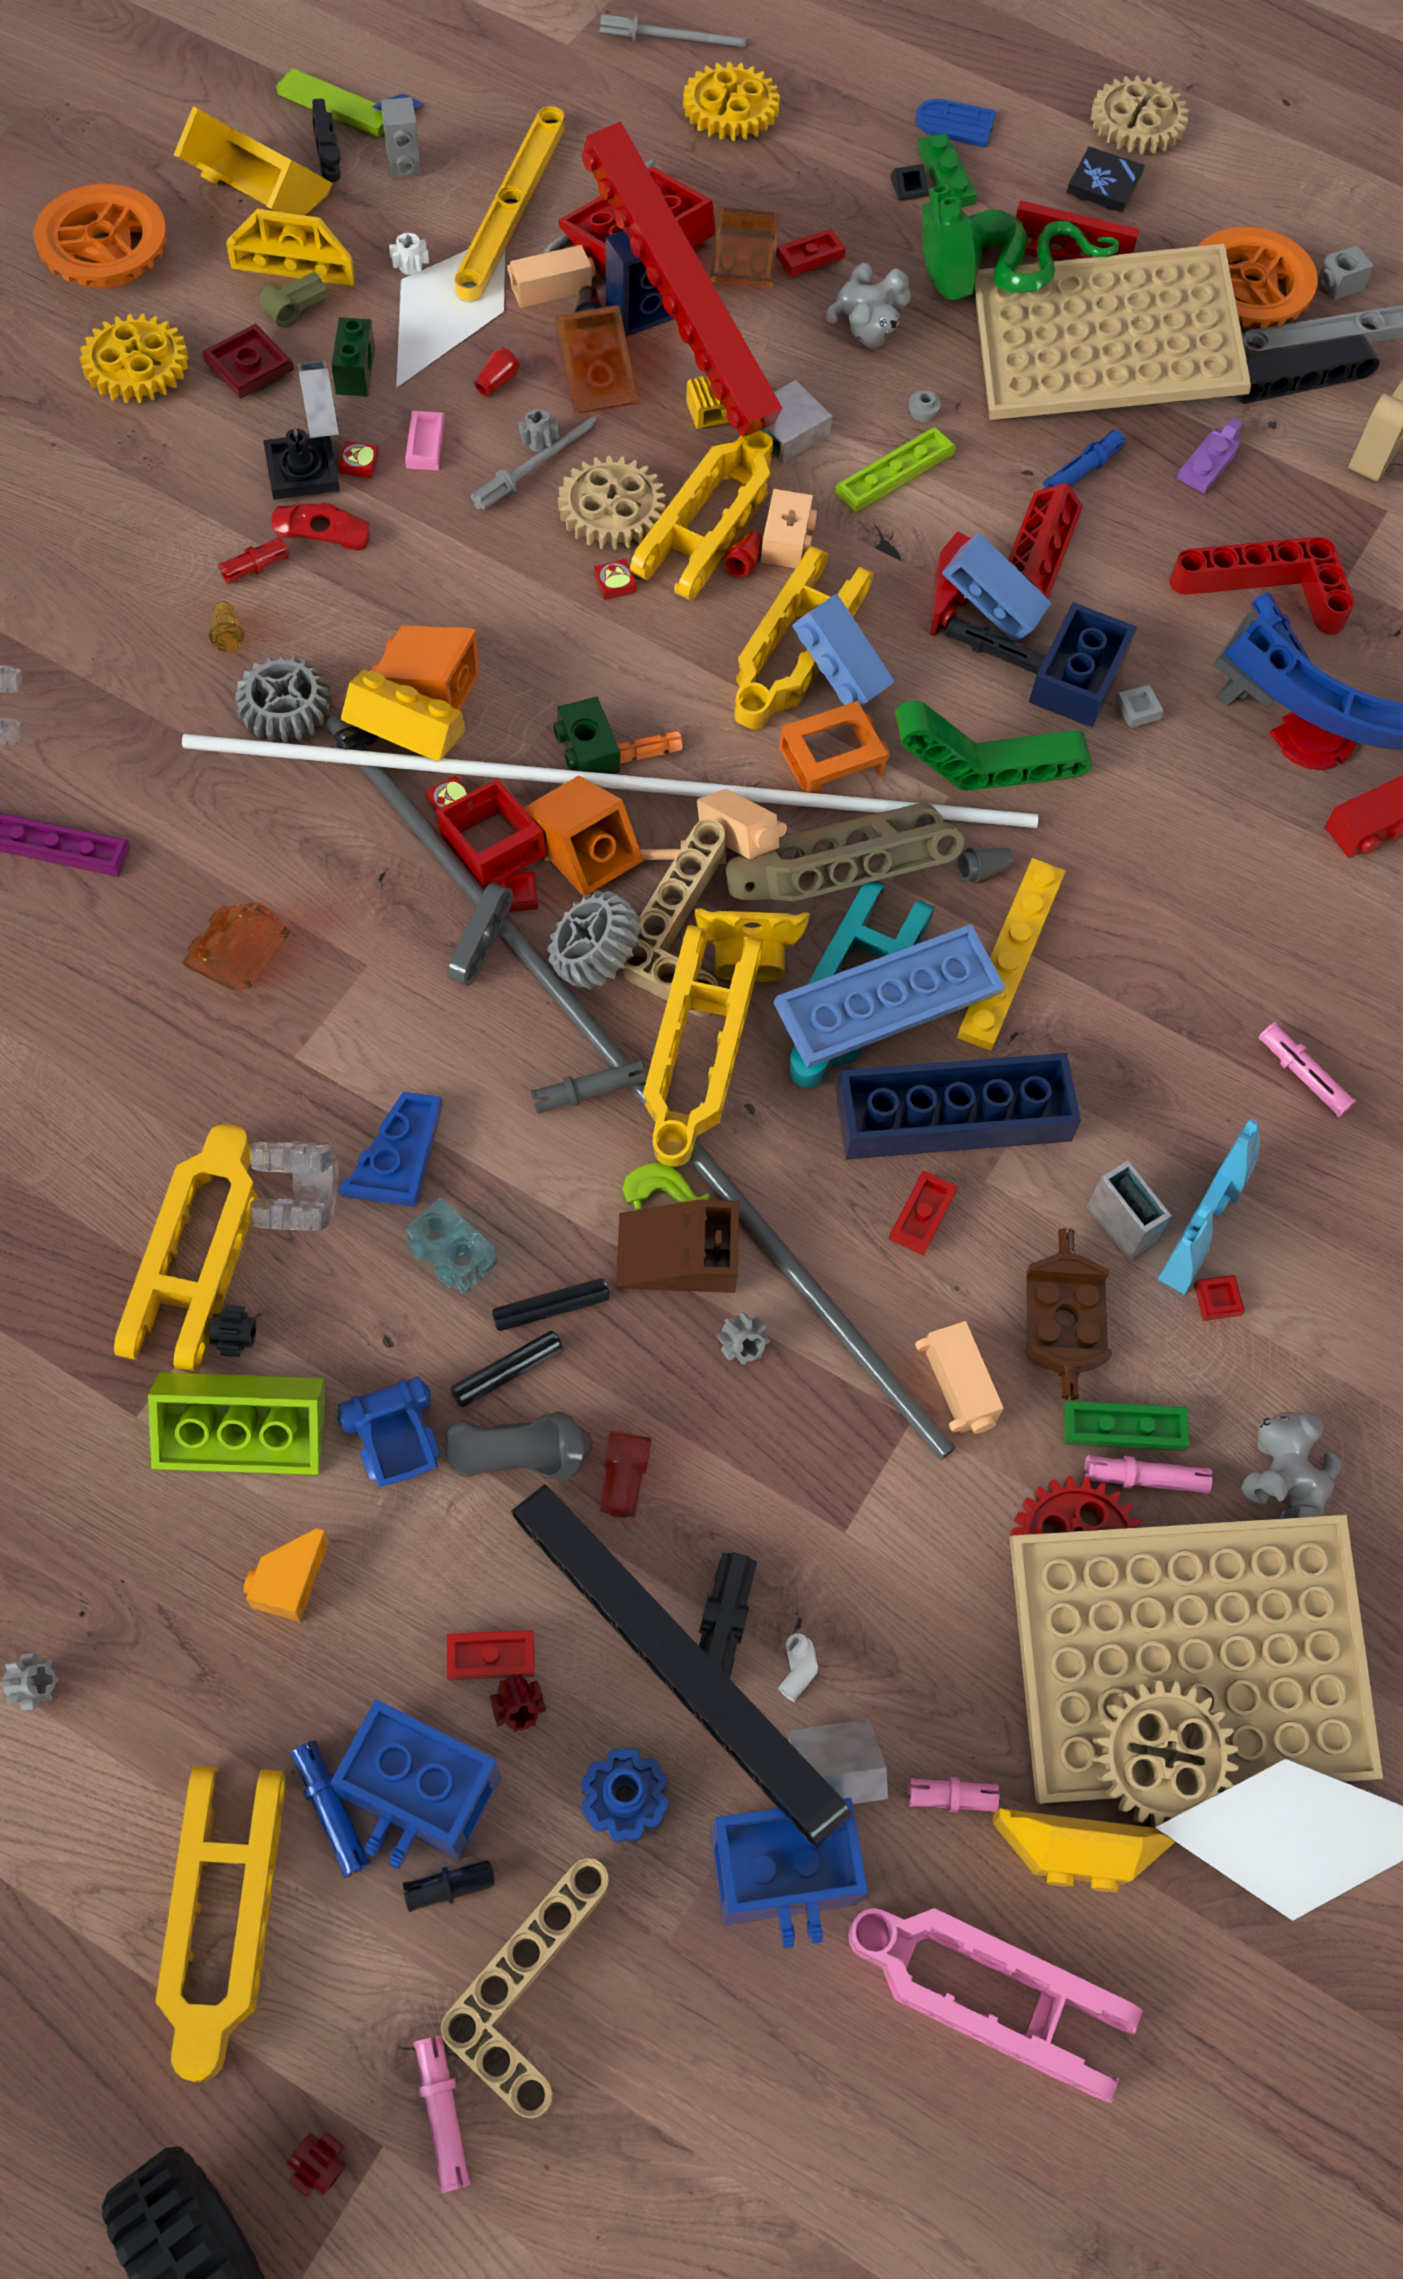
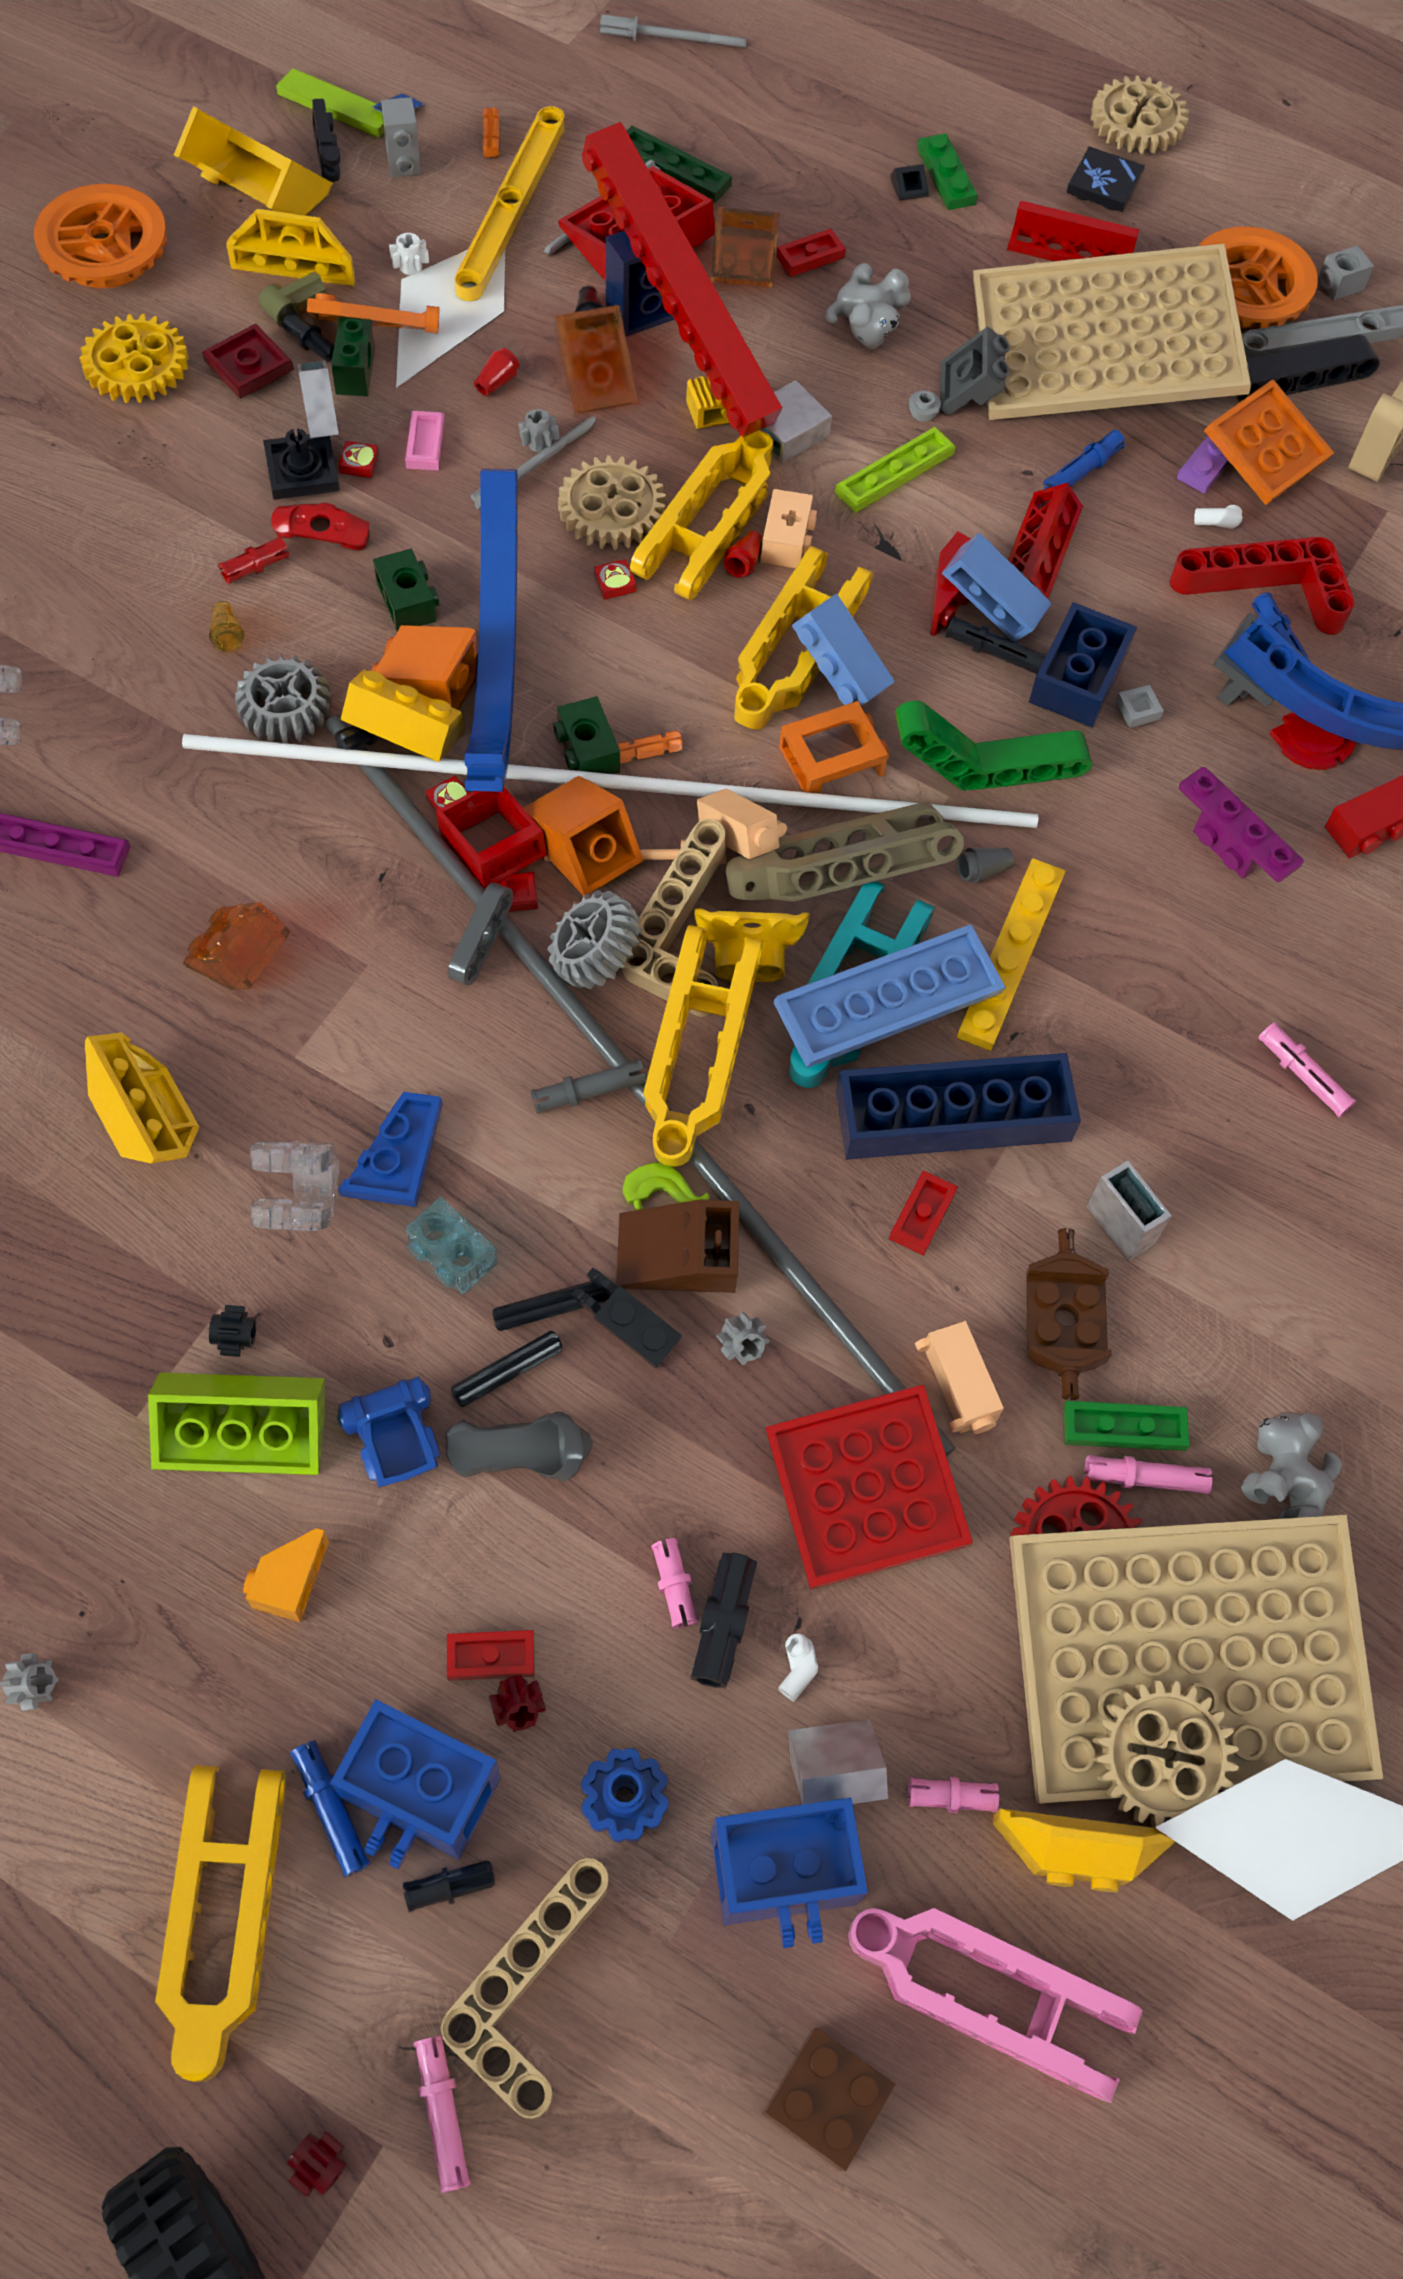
yellow piece [114,1124,259,1374] -> none
light nougat brick [507,245,596,308] -> none
black beam [511,1484,852,1847] -> none
clear red piece [600,1431,651,1518] -> none
yellow gear [683,62,780,141] -> none
blue window [916,99,996,147] -> none
green hips [922,184,1119,300] -> none
medium azure wedge [1157,1118,1260,1295] -> none
red tile [1194,1275,1245,1321] -> none
none -> yellow wedge [85,1032,200,1164]
none -> black axle [283,312,334,362]
none -> orange plate [307,293,440,334]
none -> dark green brick [373,548,439,632]
none -> blue piece [465,468,518,792]
none -> orange axle [483,107,499,158]
none -> black hinge [571,1268,682,1368]
none -> dark green plate [627,126,732,203]
none -> bright pink pin [651,1538,699,1629]
none -> reddish brown brick [762,2027,896,2171]
none -> red plate [765,1384,973,1590]
none -> dark grey plate [940,326,1010,416]
none -> magenta bracket [1178,767,1304,882]
none -> white arm [1194,505,1243,529]
none -> orange plate [1204,379,1334,505]

